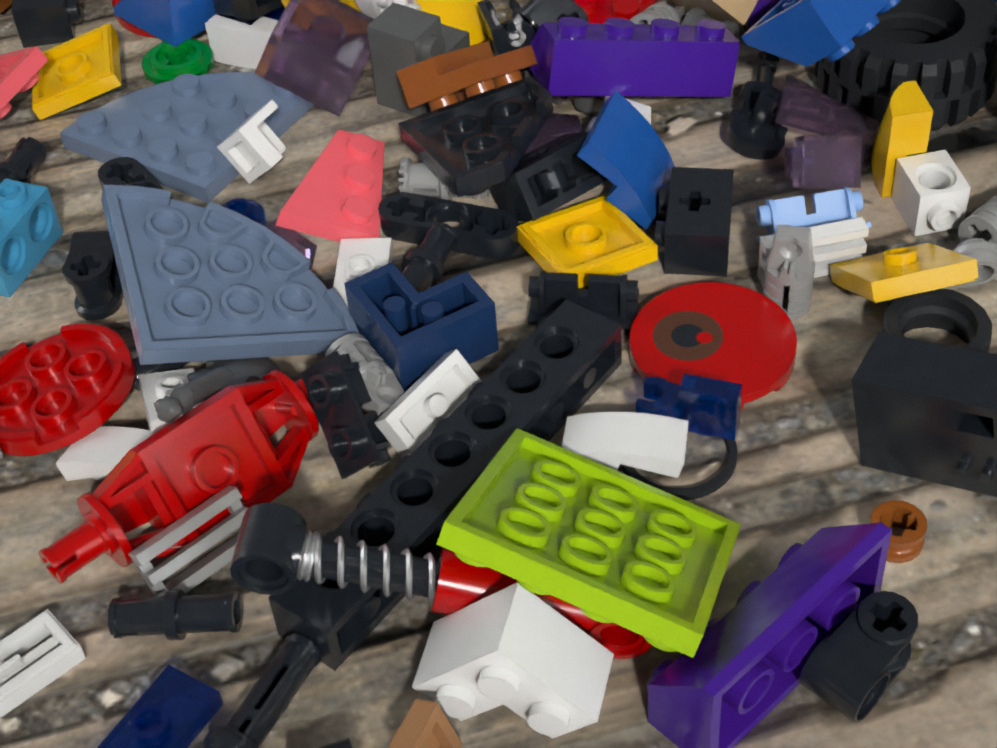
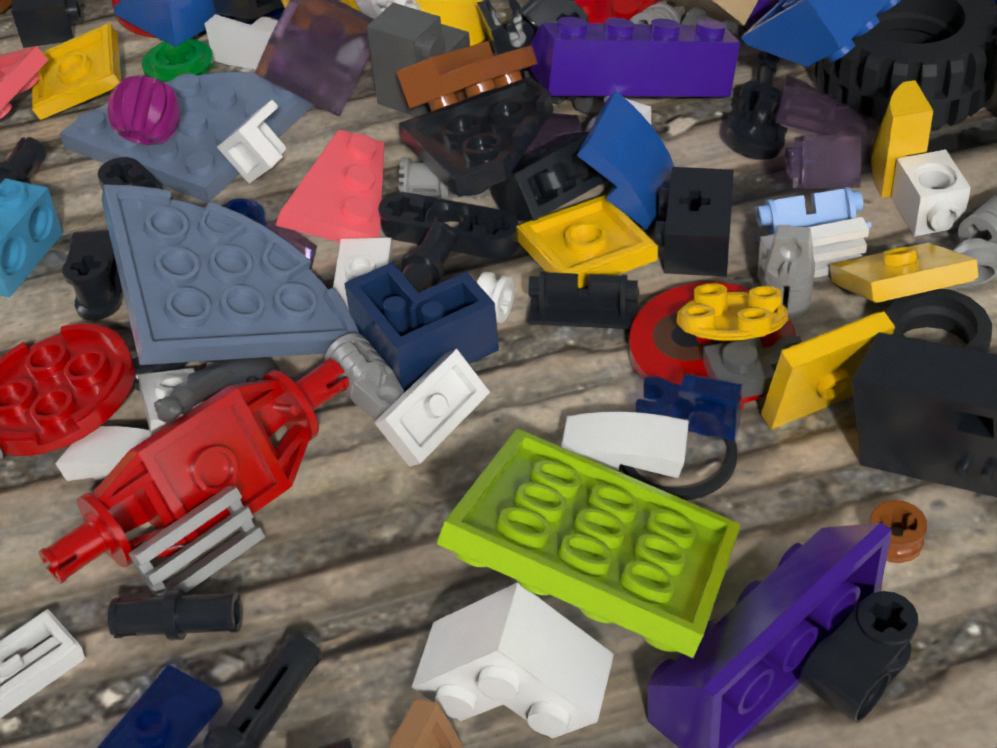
piece [230,503,651,659] -> none
black brick [268,299,622,671] -> none
black hinge [300,351,392,480] -> none
none -> magenta piece [108,76,180,145]
none -> white bush [477,271,515,324]
none -> yellow dish [677,284,788,341]
none -> dark grey plate [703,336,802,403]
none -> yellow plate [761,311,895,430]

